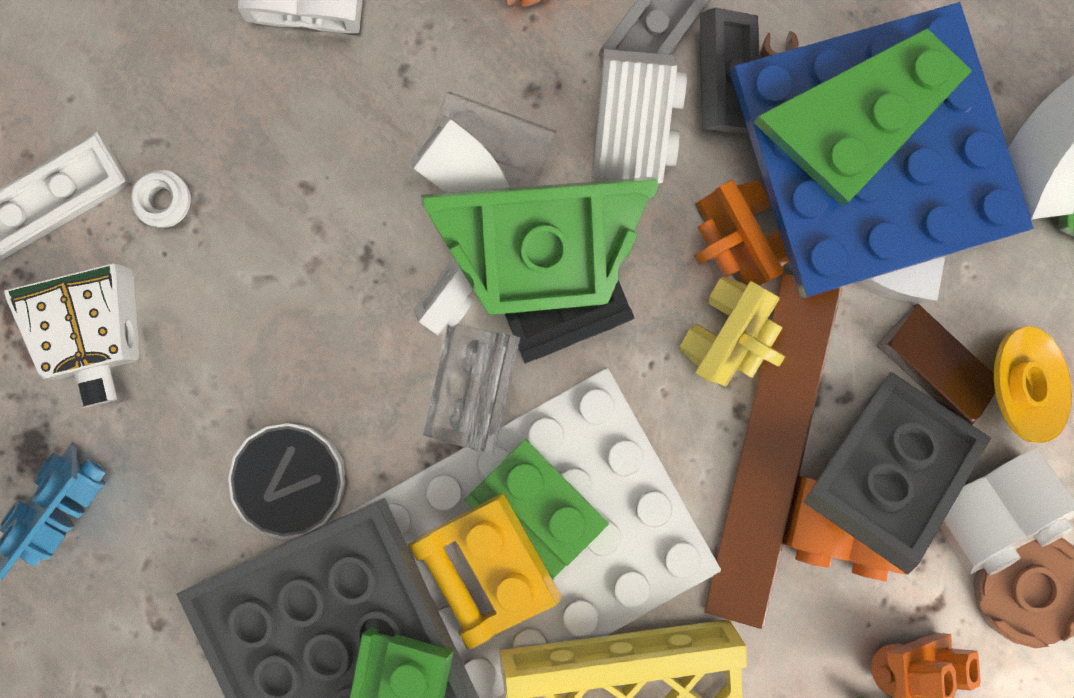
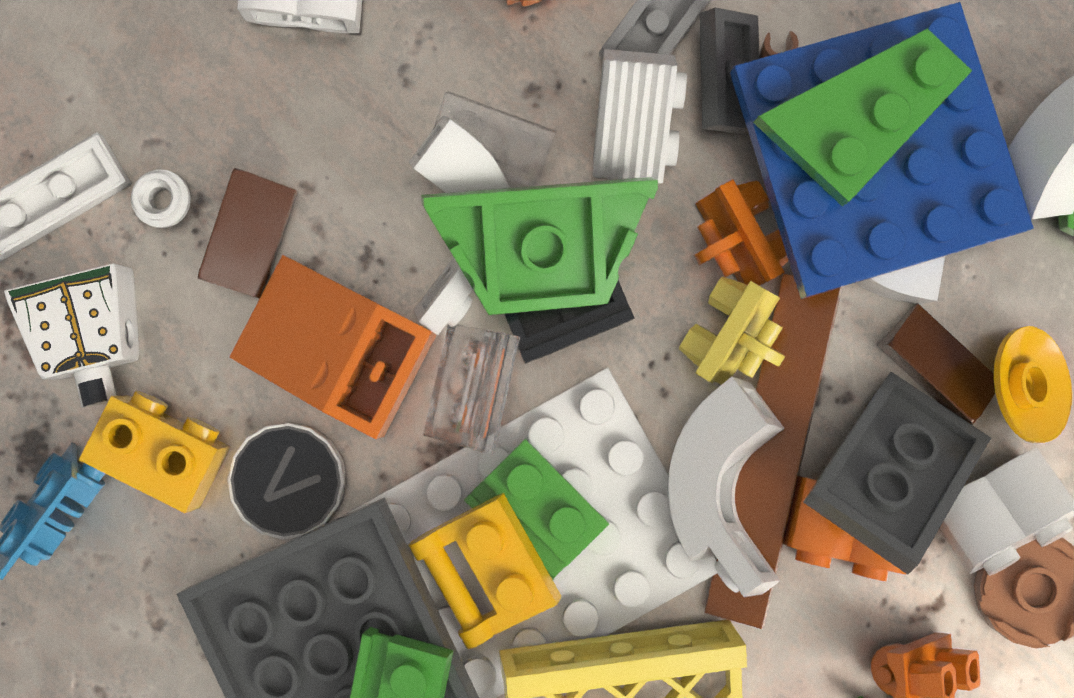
none -> yellow brick [79,390,231,513]
none -> reddish brown slope [198,168,297,299]
none -> orange slope [229,255,437,439]
none -> white arch [668,377,784,597]

